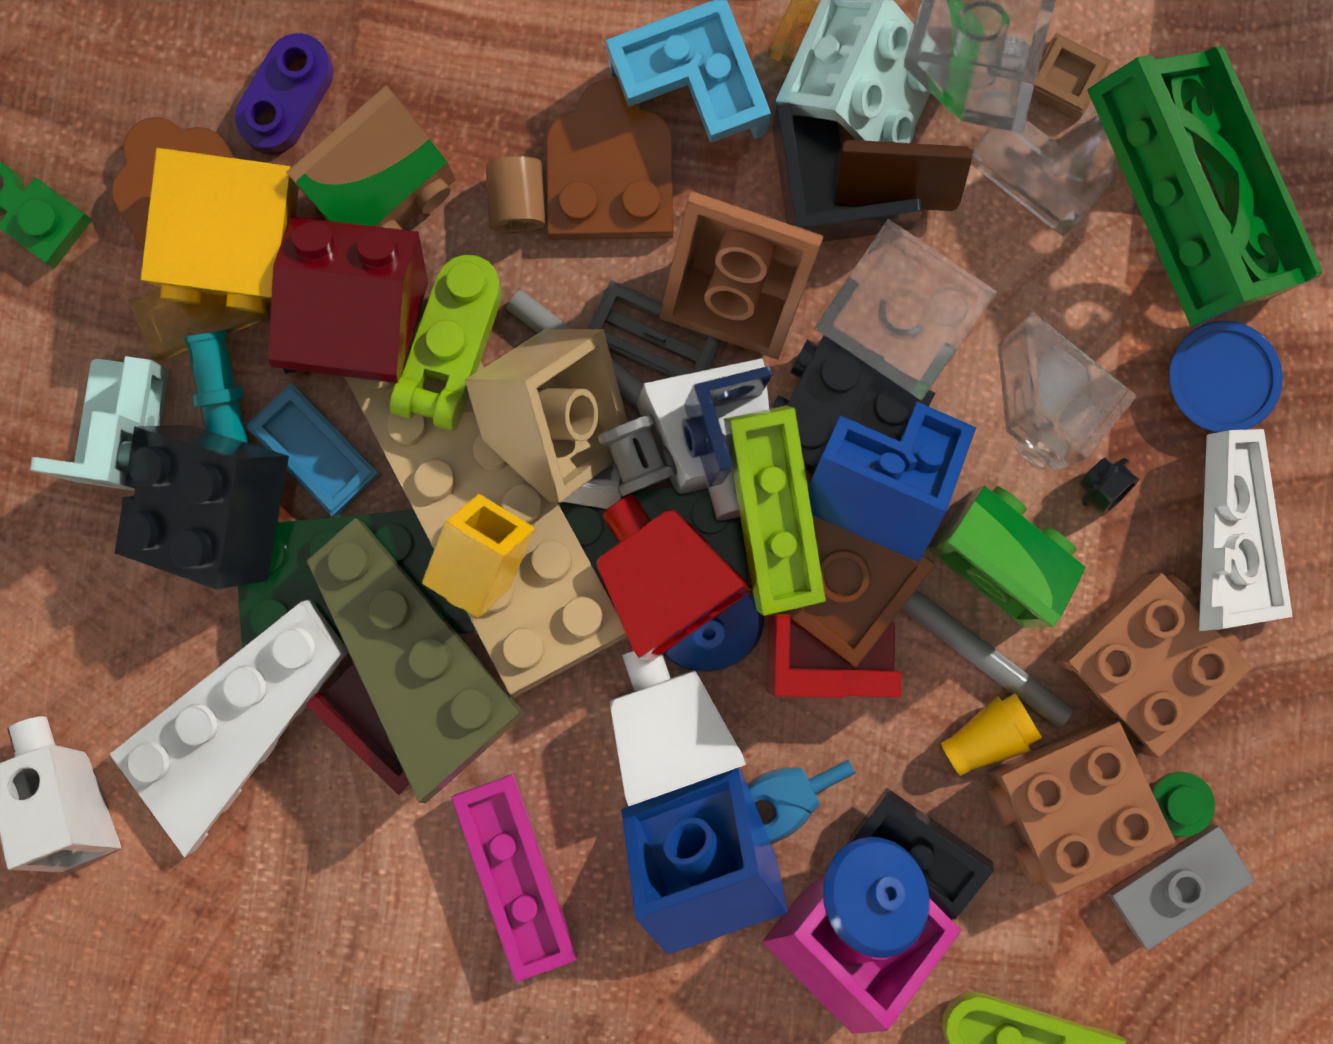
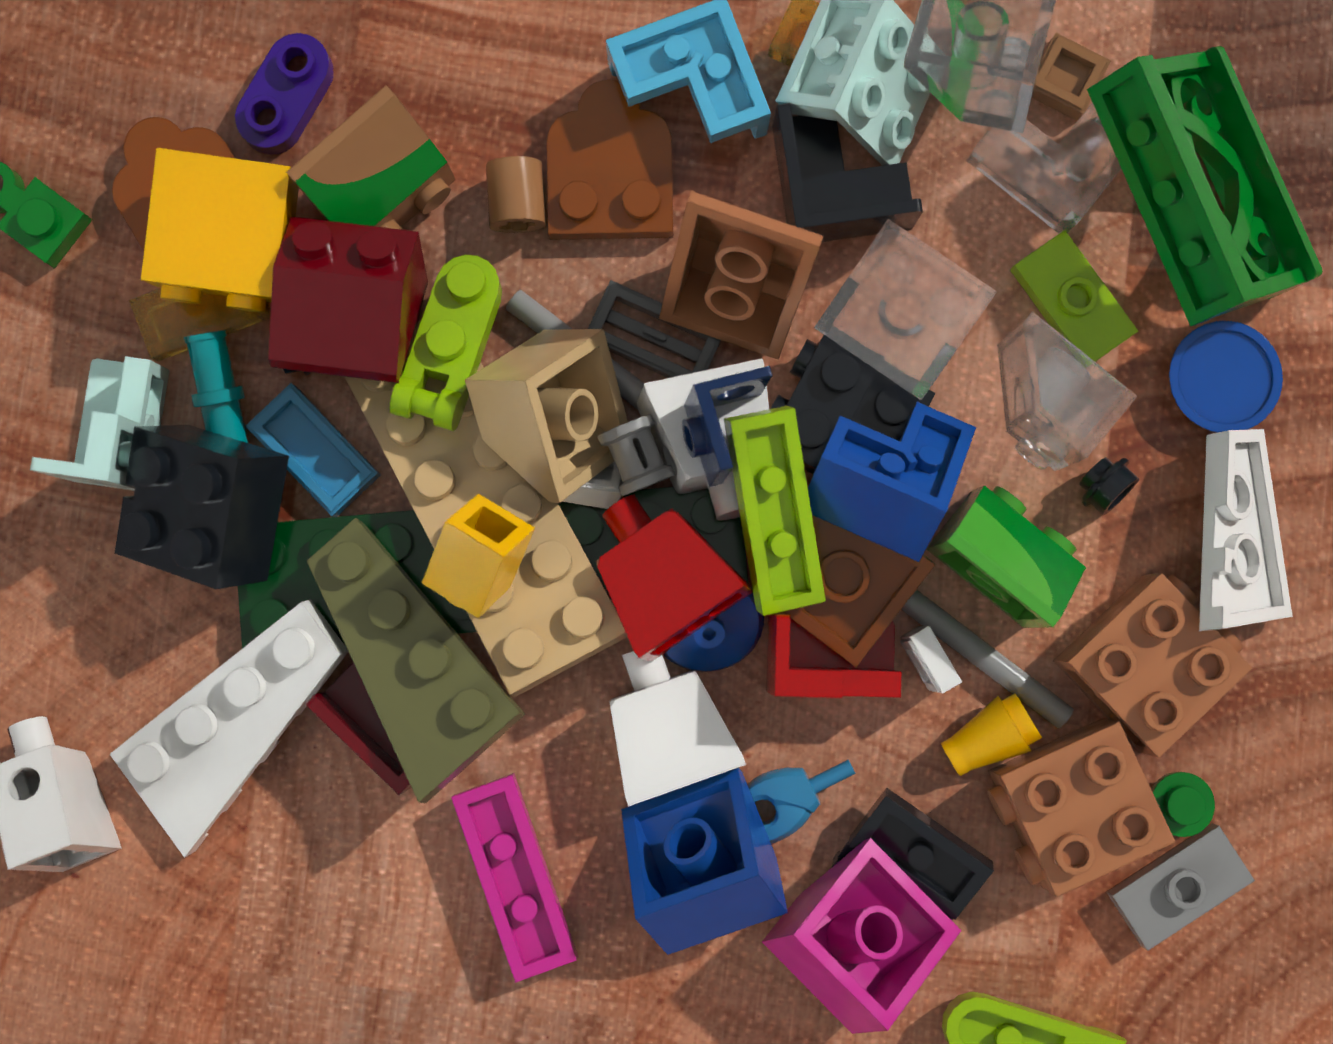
blue piece [823,837,930,958] -> none
reddish brown slope [834,140,973,211] -> none
none -> white tile [900,625,962,694]
none -> lime plate [1010,230,1138,370]

